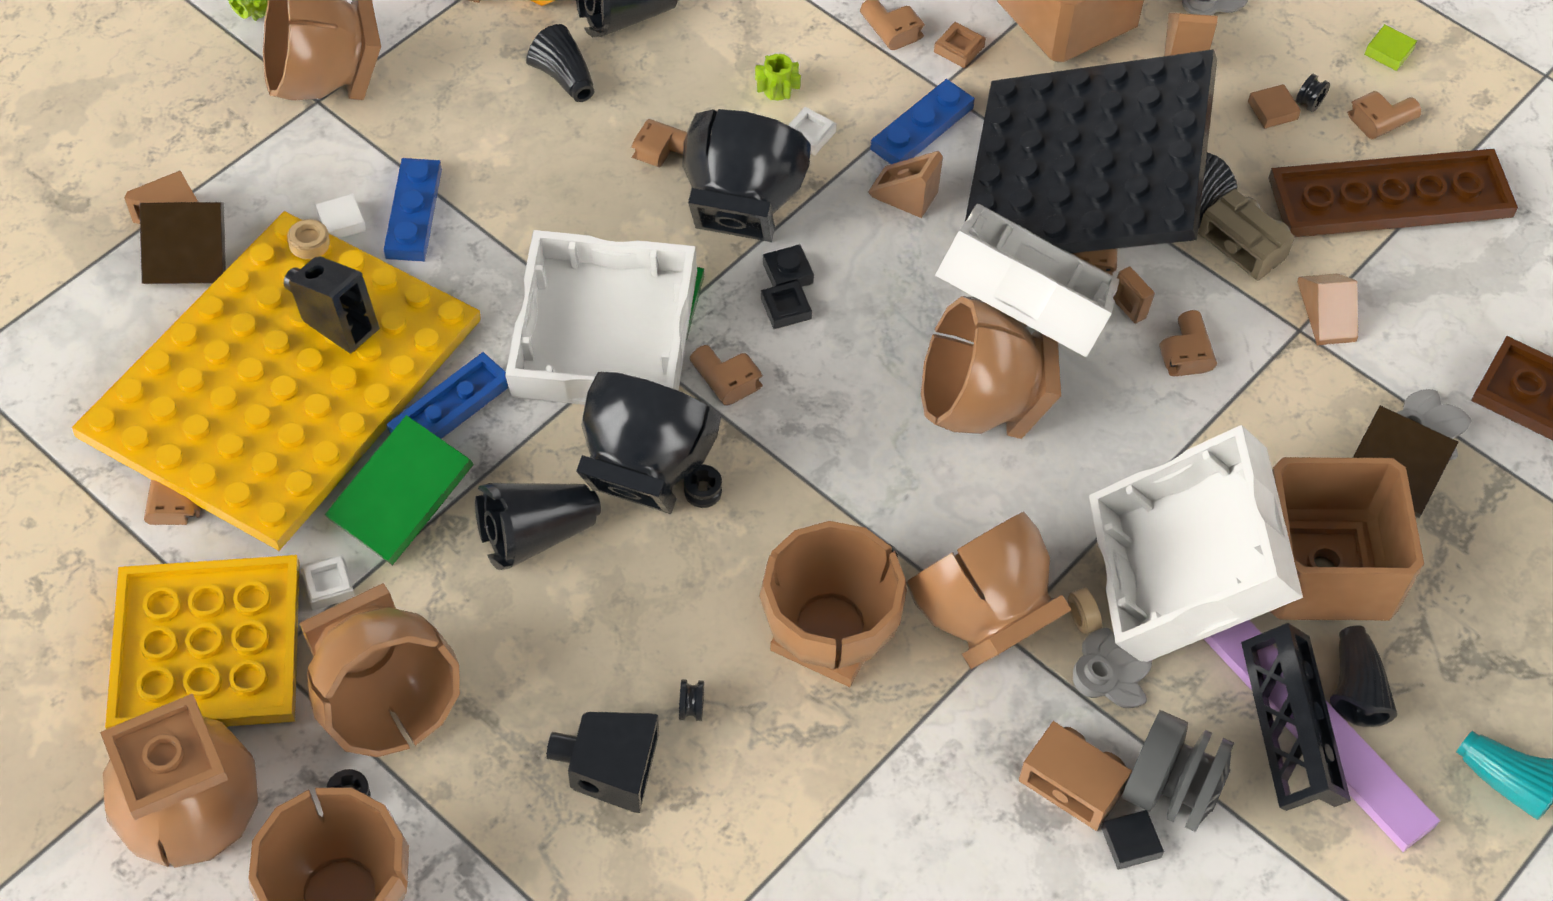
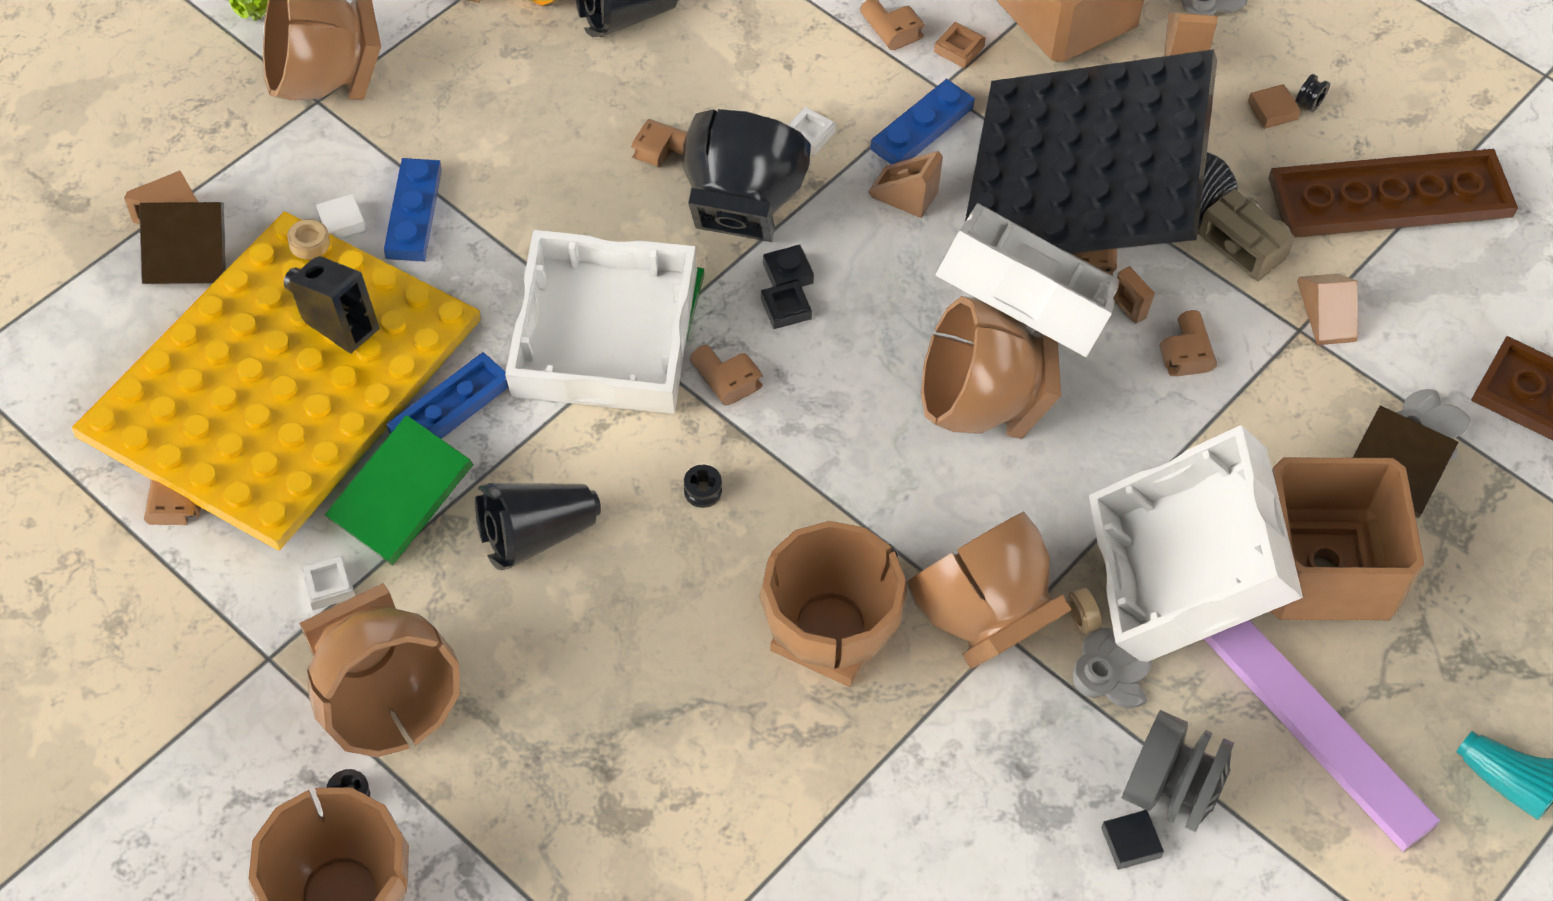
medium nougat plate [100,693,258,868] -> none
yellow plate [105,555,300,729] -> none
black piece [526,24,594,102] -> none
black torso [546,712,659,813] -> none
black plate [576,372,721,514] -> none
black bush [679,679,704,721] -> none
lime gear [755,54,801,101] -> none
medium nougat brick [1019,721,1132,831] -> none
black fence [1241,623,1351,811] -> none
black piece [1330,625,1397,727] -> none
medium nougat piece [1347,91,1421,139] -> none
lime tile [1364,24,1417,71] -> none

